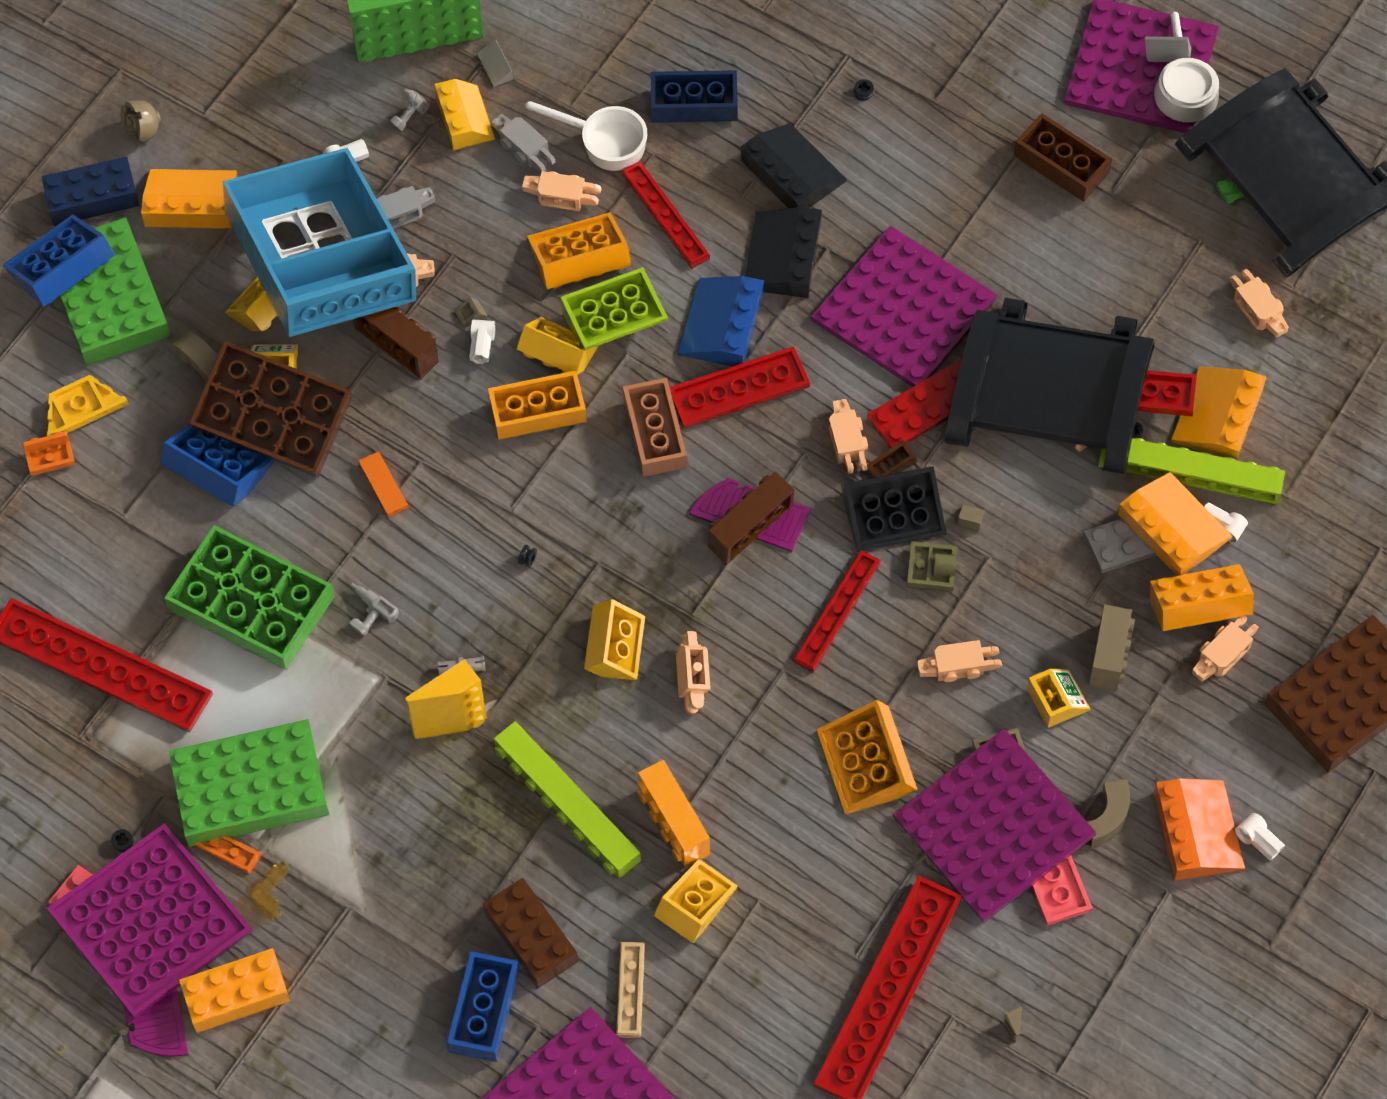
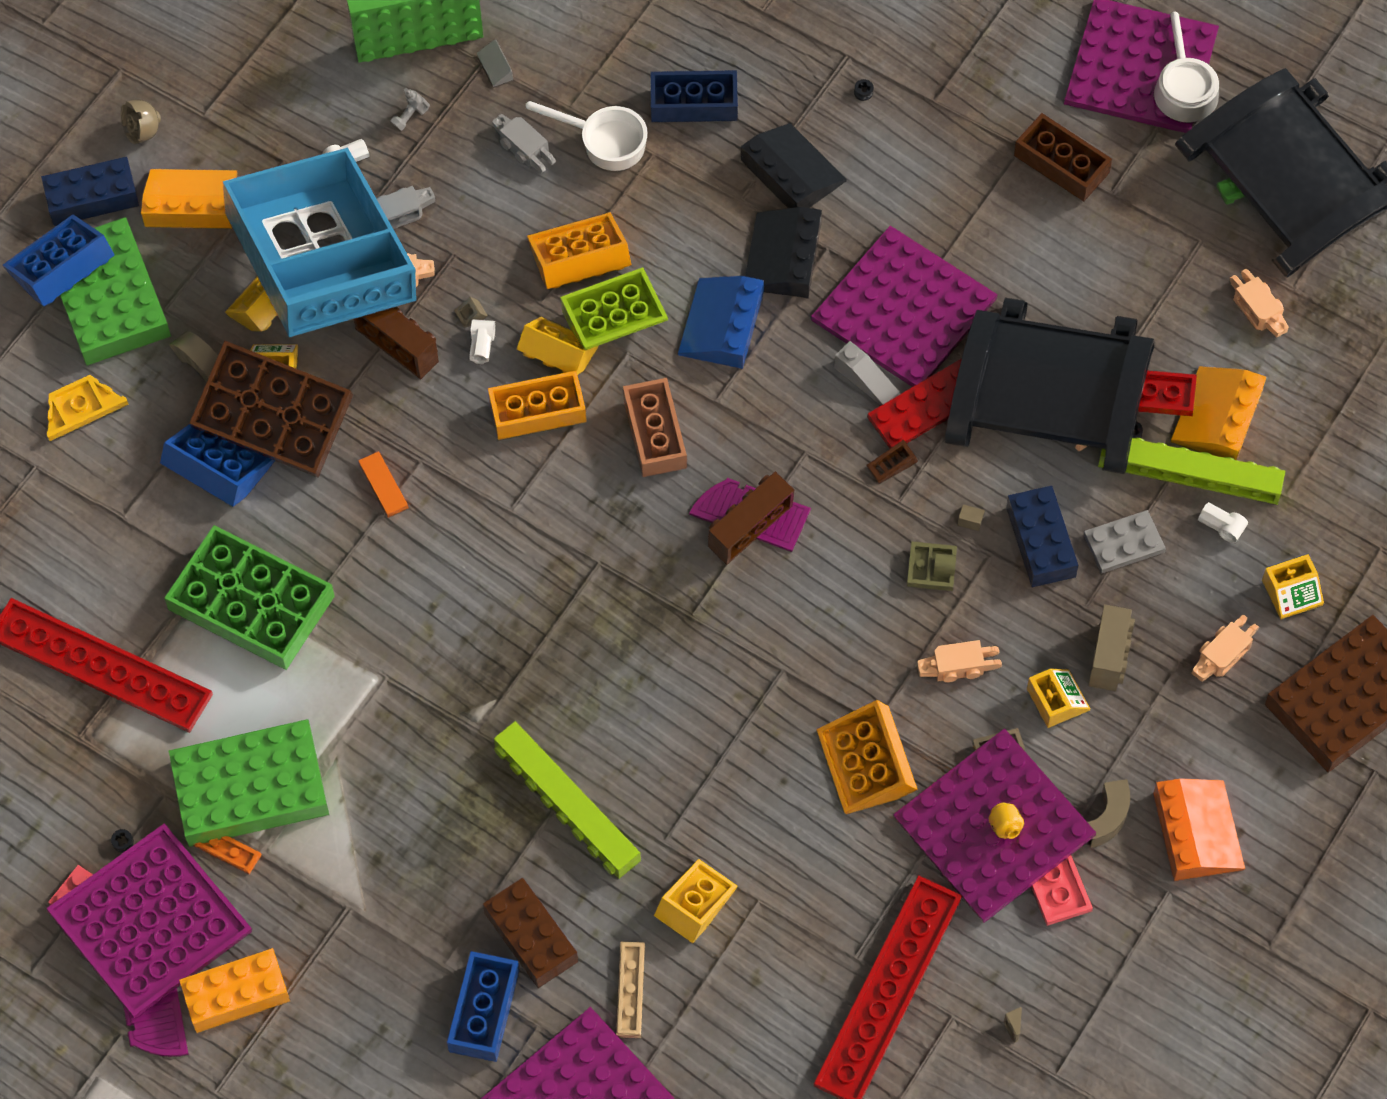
orange bracket [22,432,76,476] -> none
clear yellow bracket [251,861,289,921] -> none
light grey piece [348,583,399,637] -> none
yellow slope [405,659,487,739] -> none
yellow slope [434,79,495,150] -> none
light grey pin [438,656,486,675] -> none
black bush [518,545,537,568] -> none
light nougat hinge [522,171,601,212] -> none
yellow slope [584,599,645,680] -> none
red tile [622,161,710,269] -> none
light orange brick [637,760,710,868] -> none
red plate [669,346,810,429] -> none
light nougat hinge [676,631,710,715] -> none
red tile [793,550,881,673] -> none
light nougat hinge [829,399,868,474] -> none
black slope [841,466,947,552] -> none
light orange slope [1118,472,1232,576] -> none
light grey slope [1145,37,1191,62] -> none
light orange brick [1150,564,1254,631] -> none
white piece [1235,813,1285,861] -> none
none -> light grey slope [834,341,899,405]
none -> yellow head [989,803,1024,839]
none -> dark blue brick [1006,486,1079,587]
none -> yellow slope [1262,554,1324,619]

